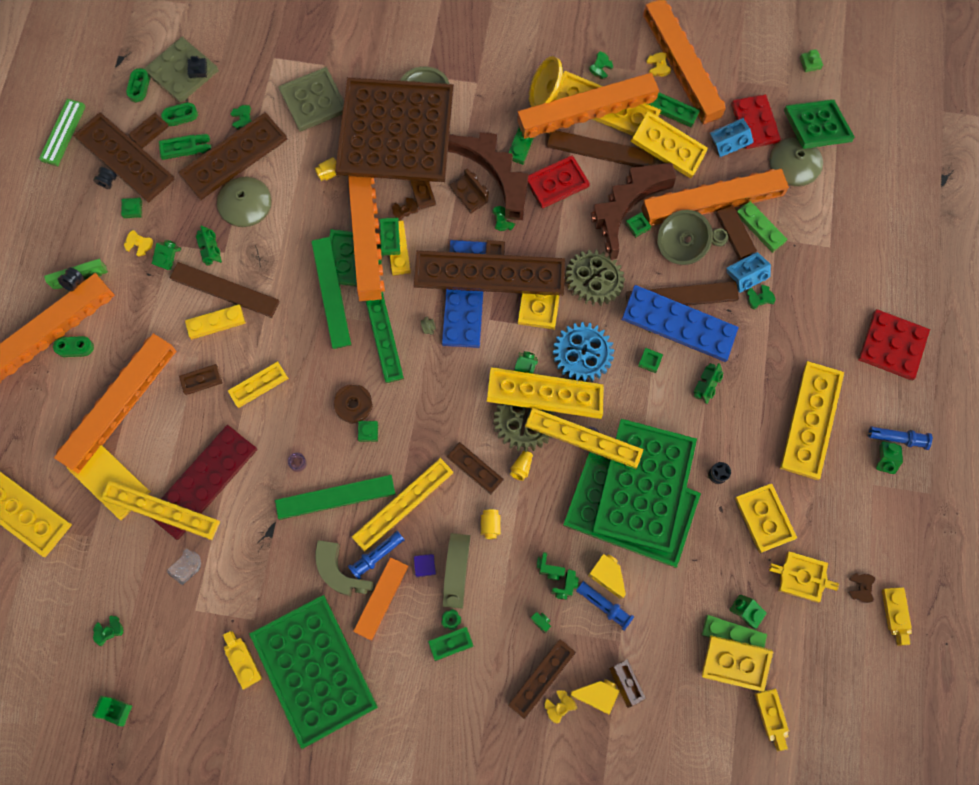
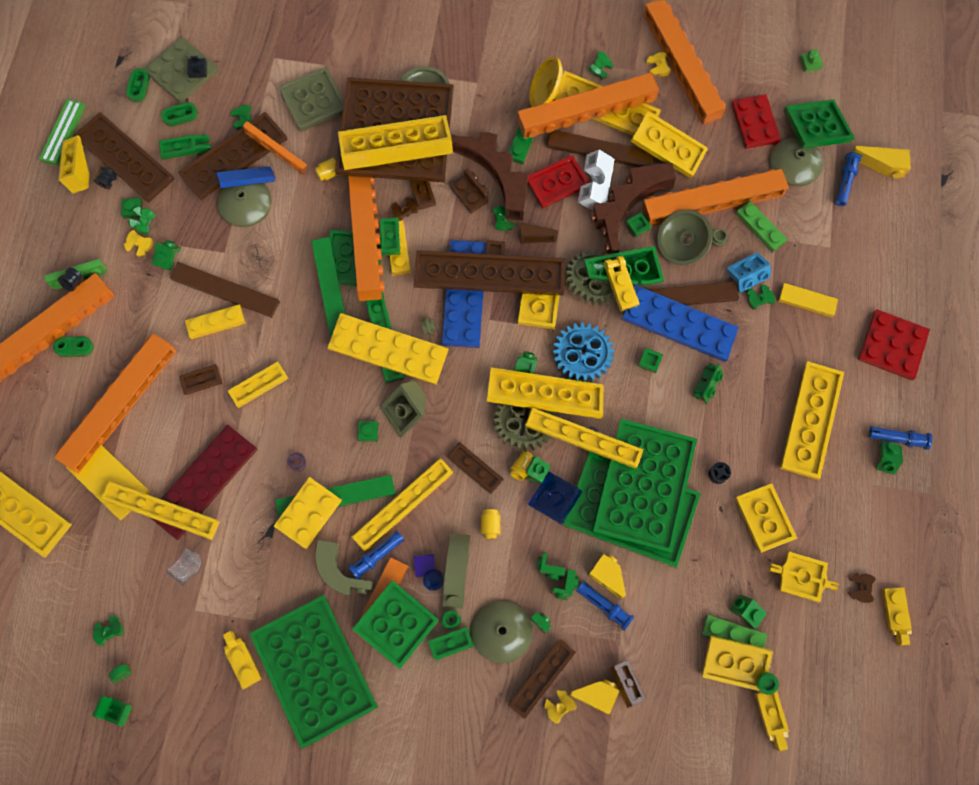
reddish brown plate [128,113,169,149] -> none
green hinge [195,225,222,266] -> none
reddish brown plate [334,384,373,424] -> none
green plate [645,92,700,128] -> none
dark azure bracket [710,118,754,157] -> none
reddish brown tile [716,205,757,260] -> none
none -> yellow slope [59,135,90,194]
none -> green tile [108,664,131,683]
none -> green piece [128,207,155,234]
none -> blue tile [216,166,275,188]
none -> orange tile [243,121,307,175]
none -> yellow plate [274,477,342,549]
none -> yellow plate [328,313,449,385]
none -> yellow arch [338,115,453,170]
none -> green plate [352,580,439,669]
none -> olive slope [380,380,426,437]
none -> clear blue tile [423,569,444,591]
none -> olive dish [472,601,533,663]
none -> reddish brown slope [520,223,558,244]
none -> green bracket [525,457,551,483]
none -> clear blue plate [528,472,582,525]
none -> white arch [578,150,614,211]
none -> green wedge [584,246,664,286]
none -> yellow plate [604,256,640,312]
none -> green tile [756,672,779,695]
none -> yellow tile [778,283,838,318]
none -> blue pin [835,152,862,206]
none -> yellow slope [852,146,911,178]

